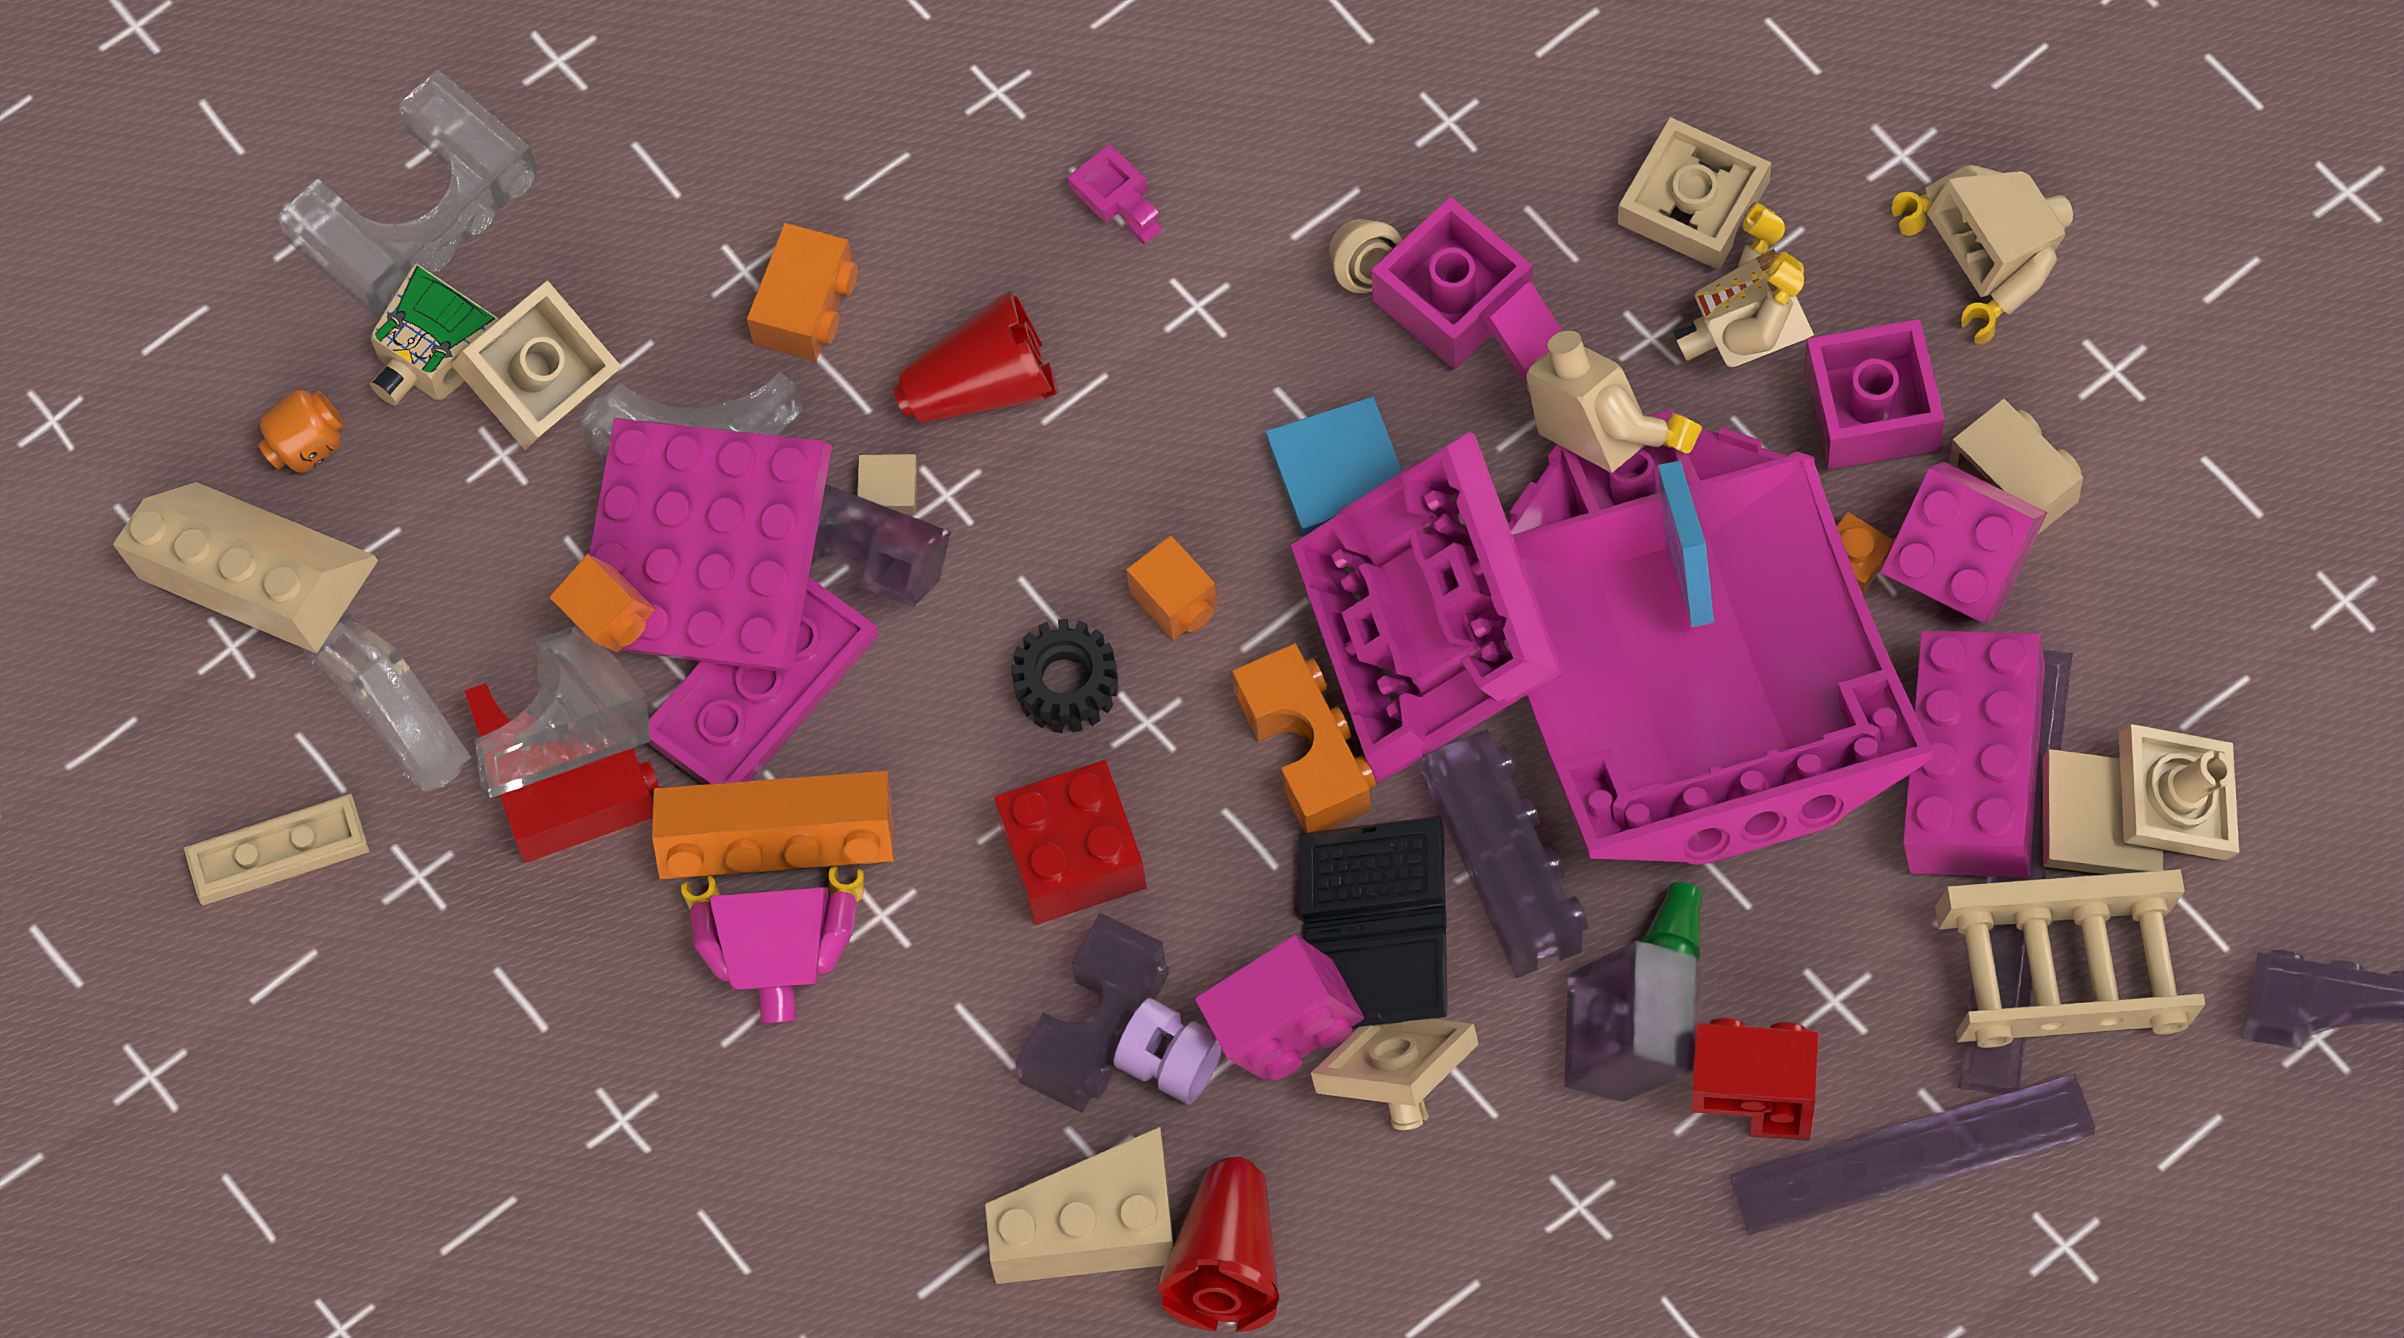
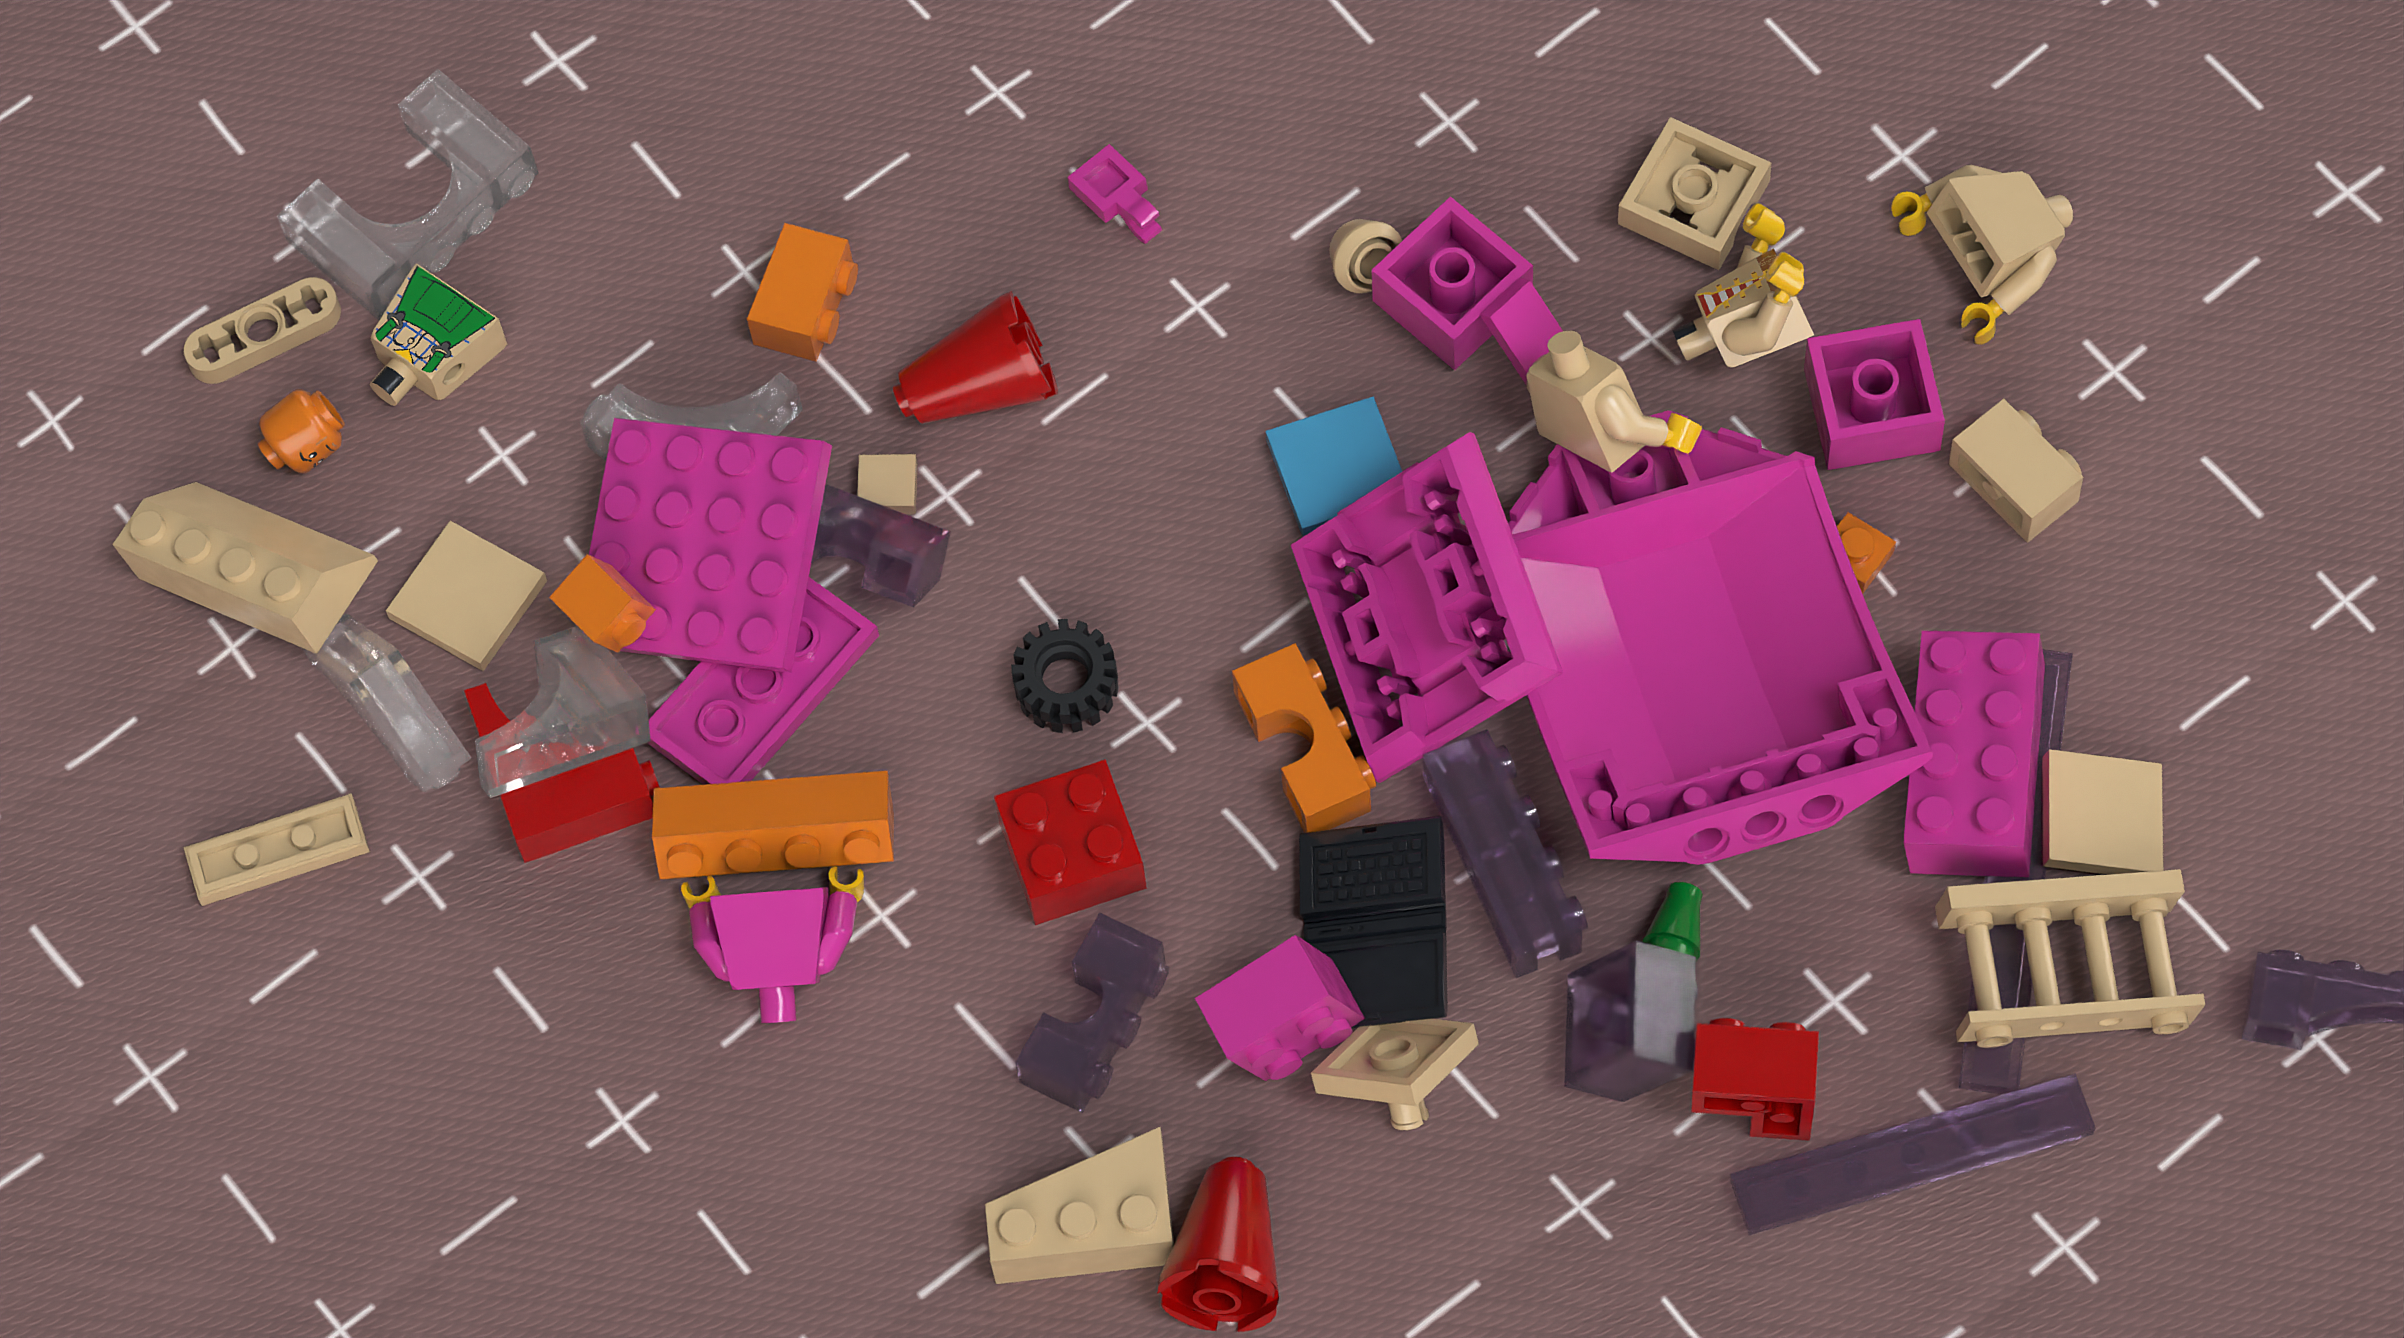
tan brick [451,280,622,450] -> none
lavender wheel [1114,998,1223,1105] -> none
orange brick [1126,536,1218,641] -> none
dark azure tile [1658,460,1714,627] -> none
dark pink brick [1880,462,2048,624] -> none
tan plate [2119,724,2239,861] -> none
none -> tan beam [184,277,341,384]
none -> tan tile [386,521,547,671]

